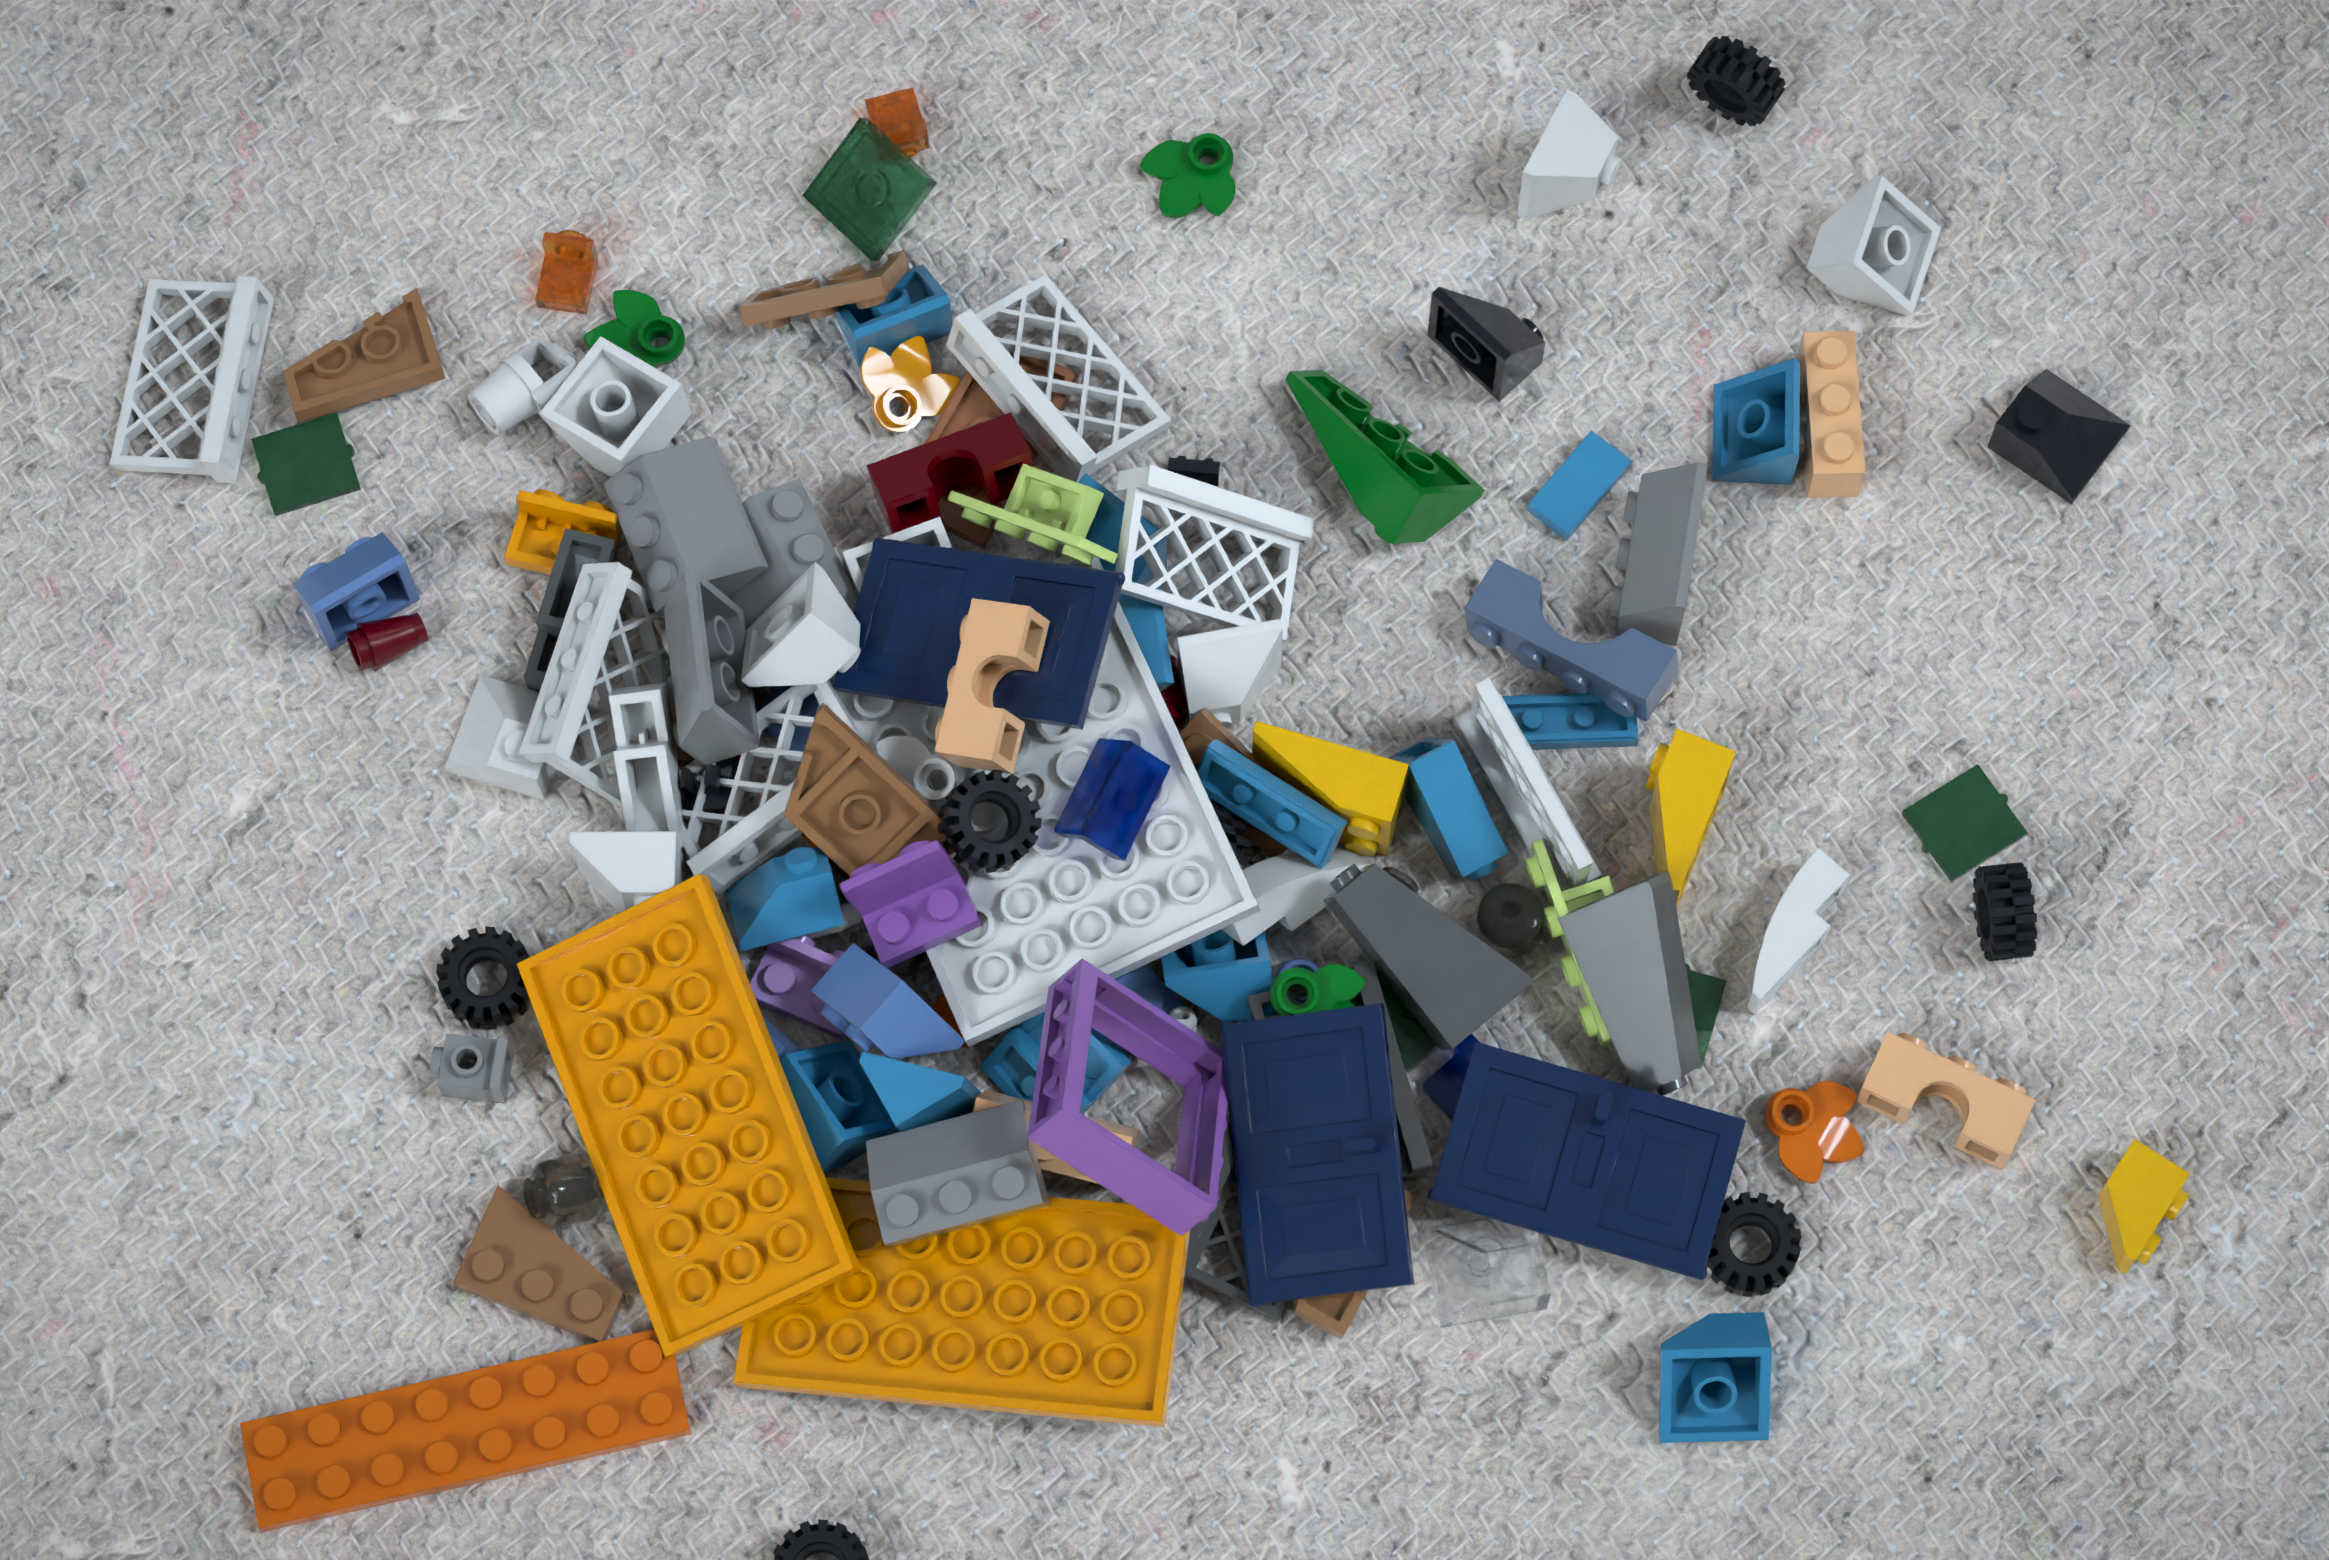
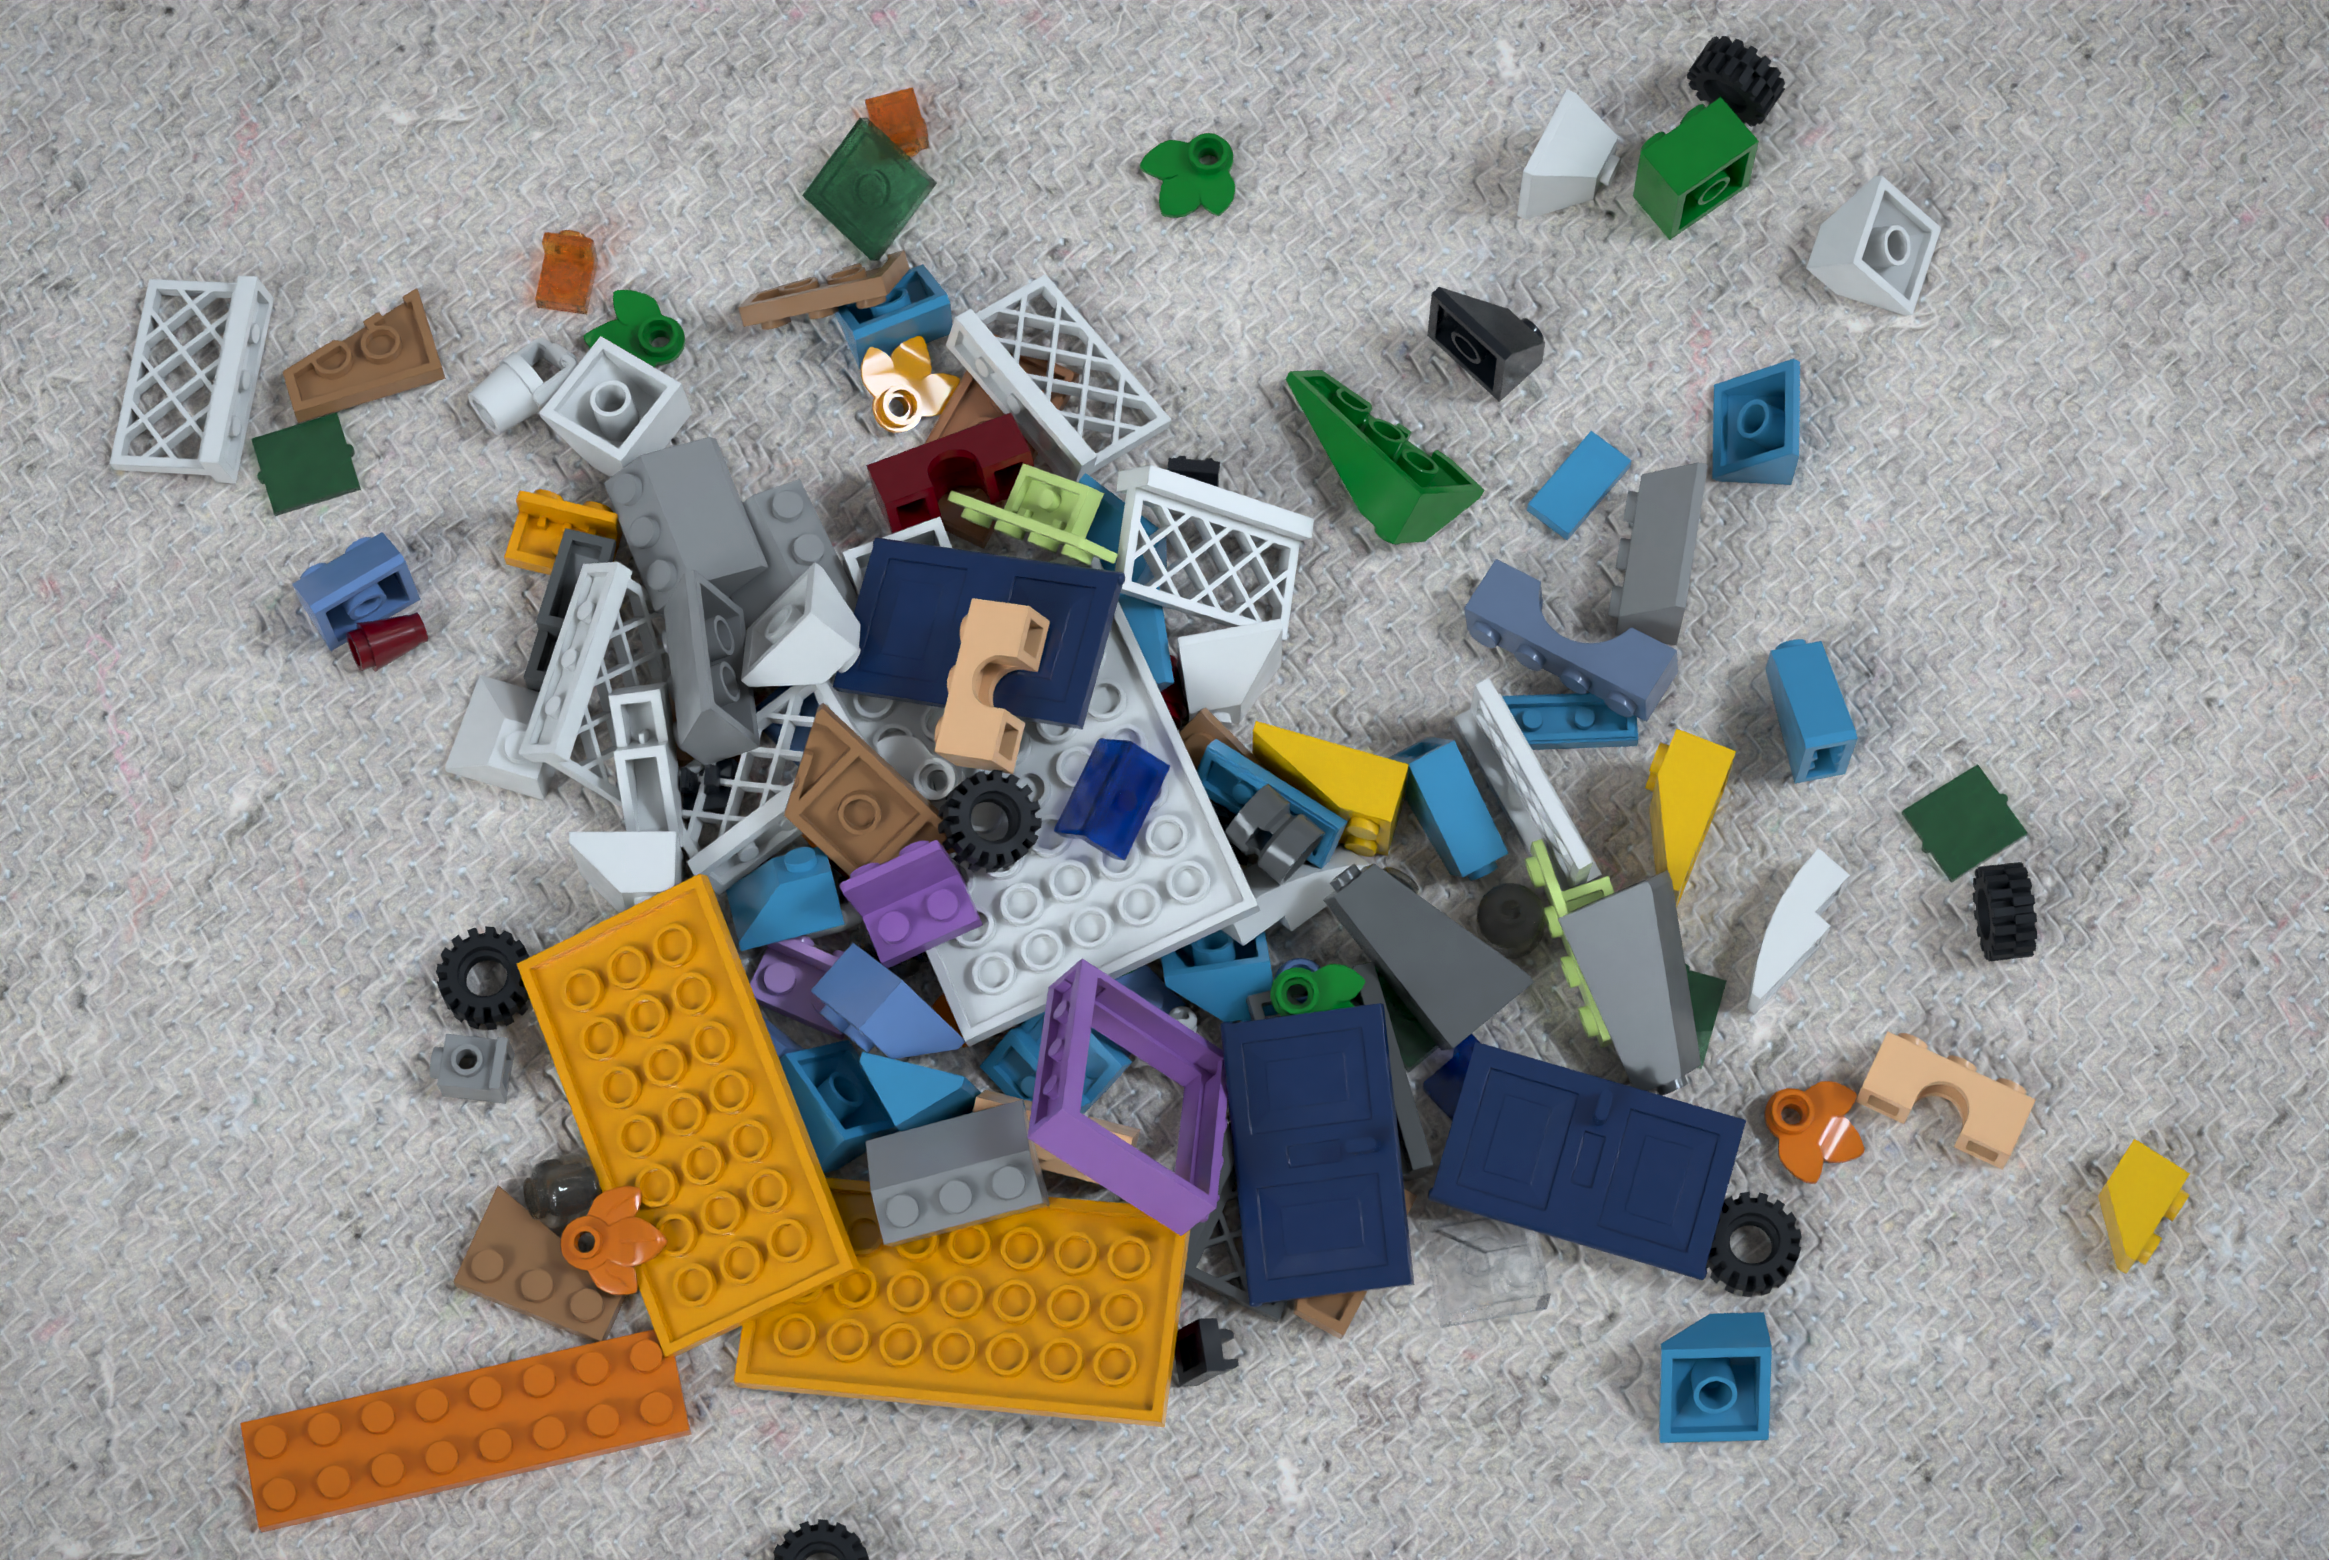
light nougat arch [1797,331,1865,498] -> none
black slope [1987,369,2131,504] -> none
none -> orange plate [560,1186,668,1295]
none -> black tile [1174,1318,1239,1386]
none -> dark grey wheel [1225,784,1325,885]
none -> green brick [1633,97,1759,240]
none -> dark azure slope [1765,639,1858,784]

